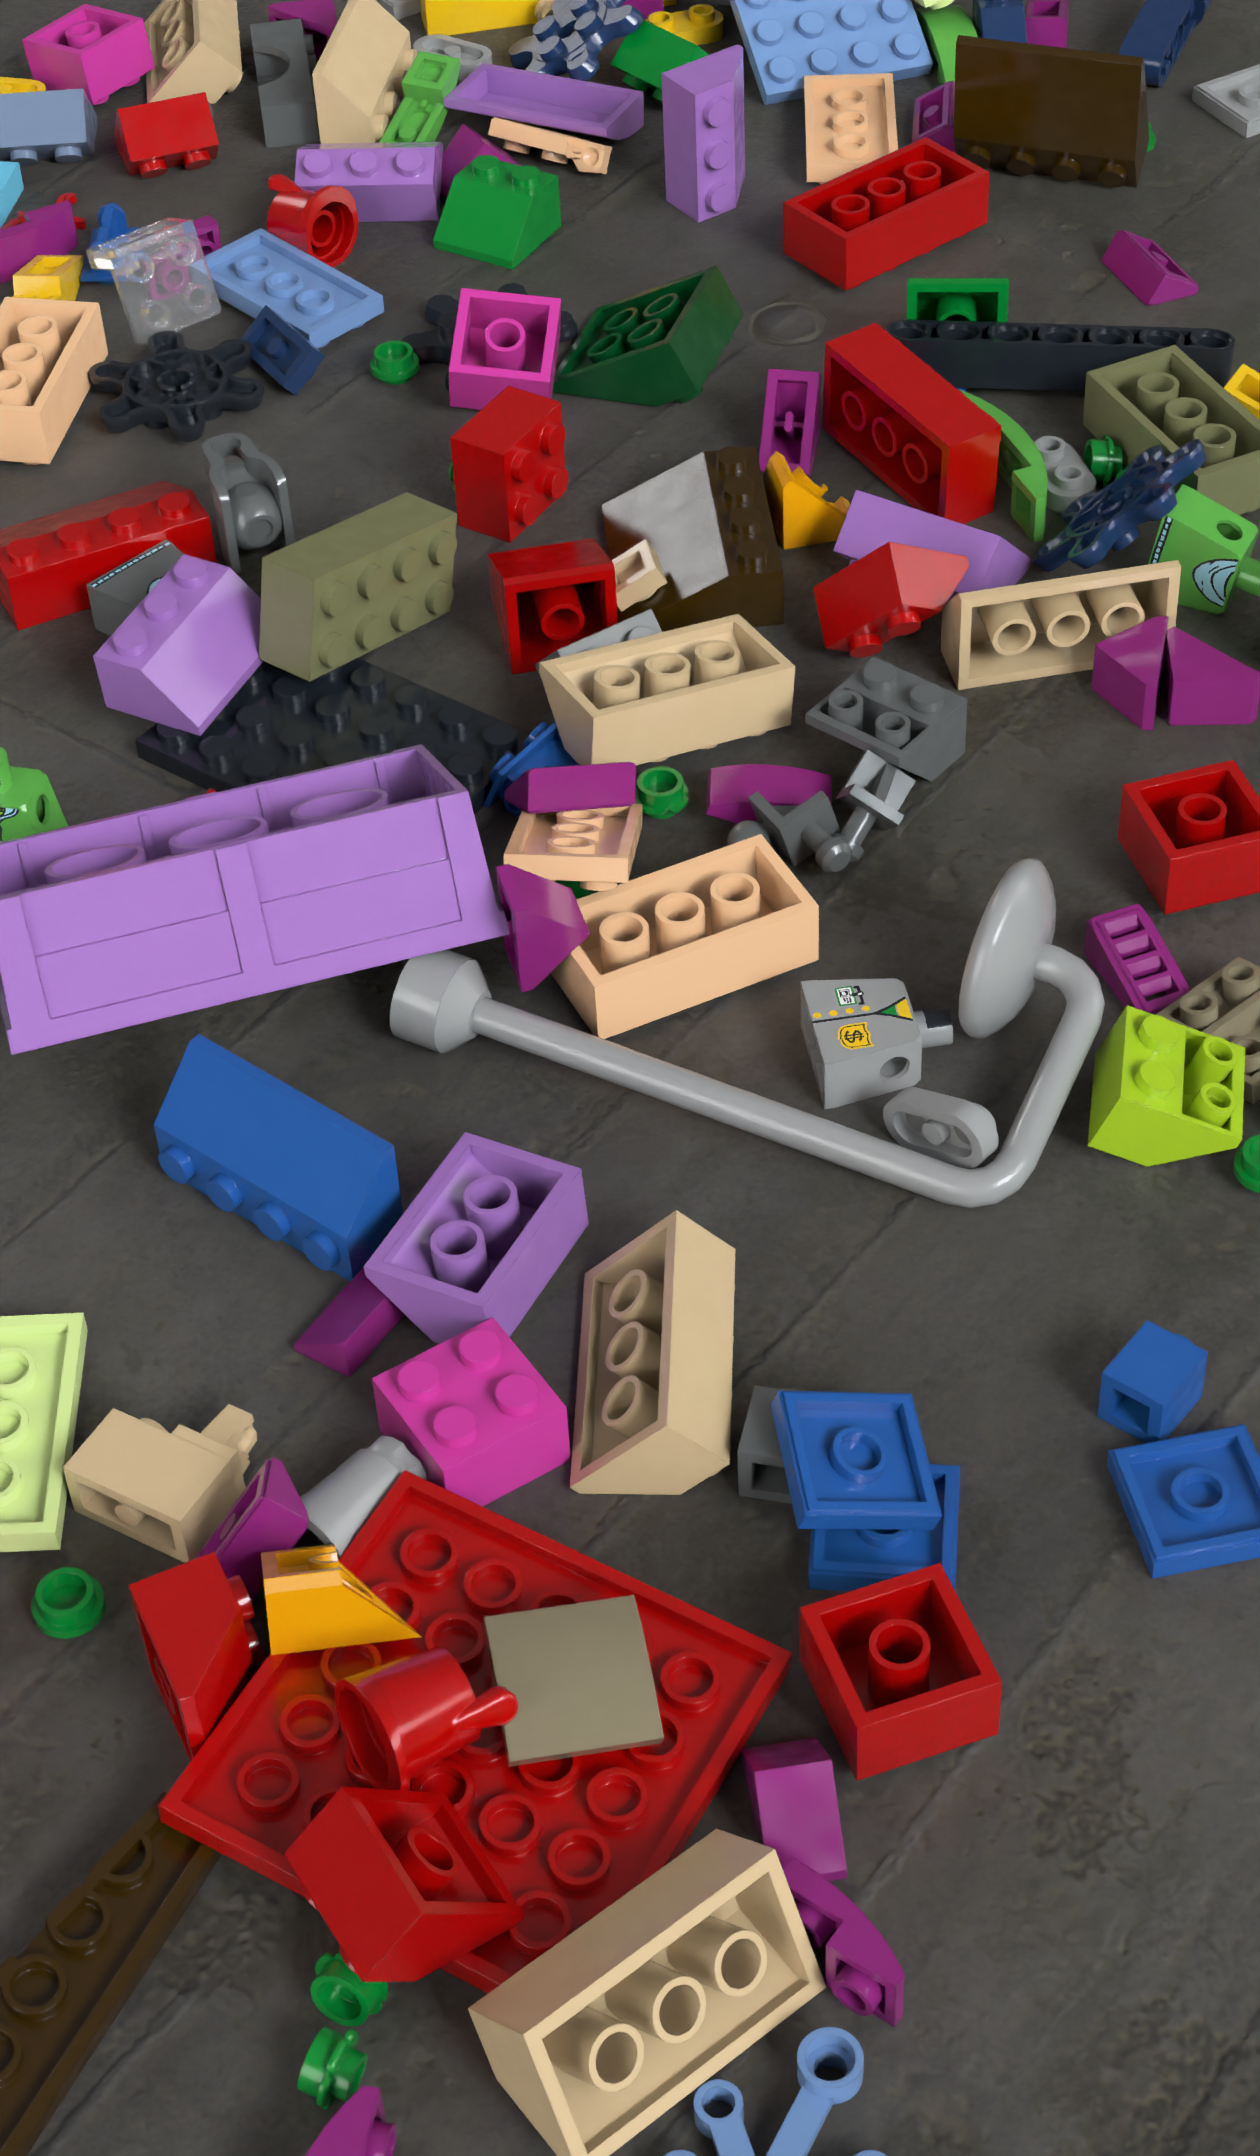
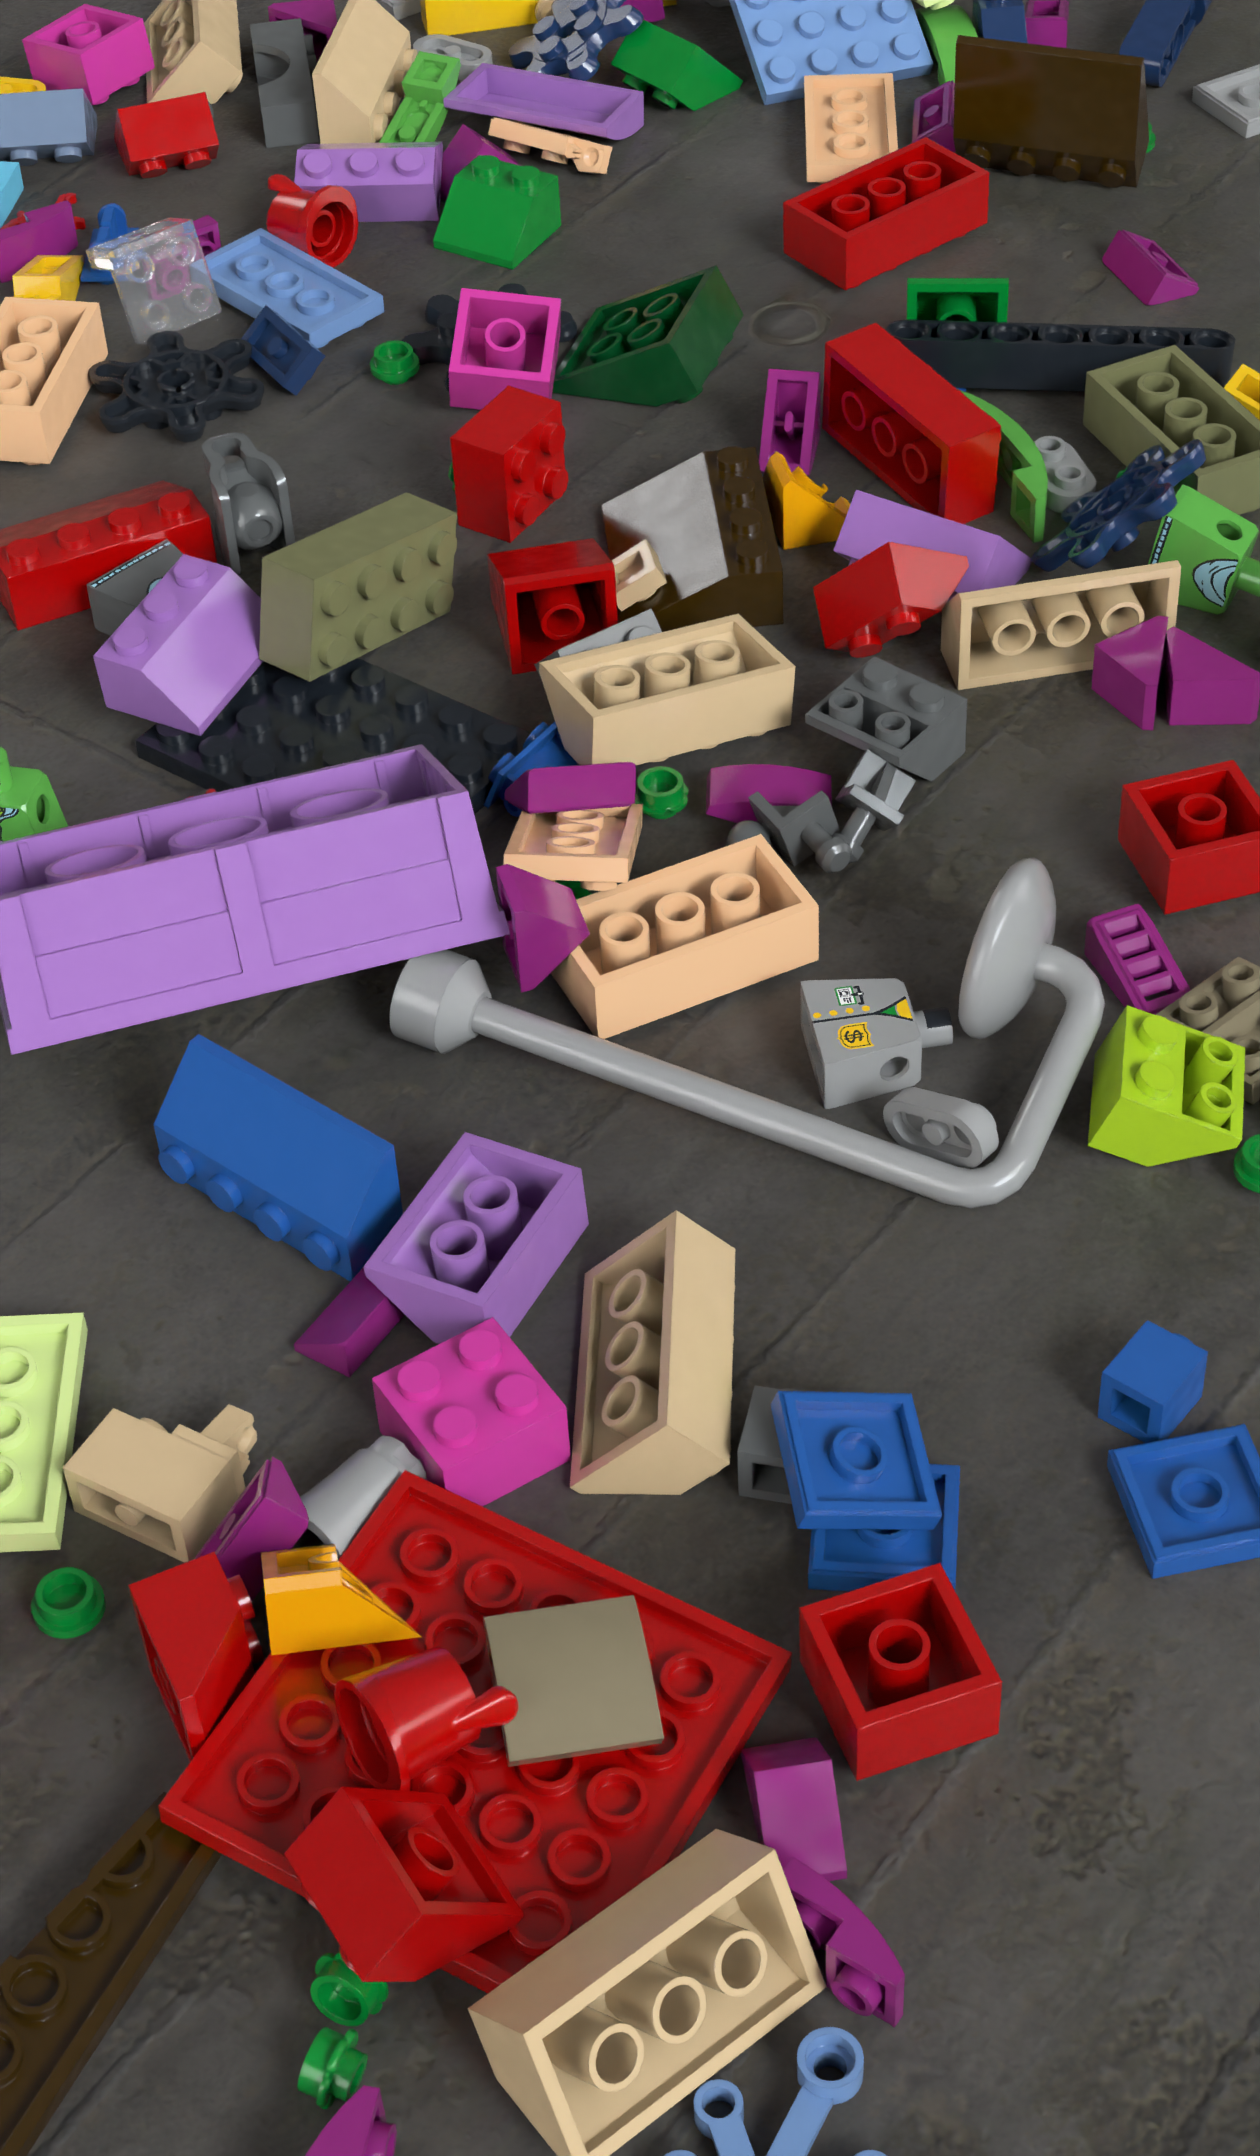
yellow plate [645,4,724,46] -> none
medium lavender slope [661,44,745,223] -> none
green plate [1083,435,1123,487] -> none

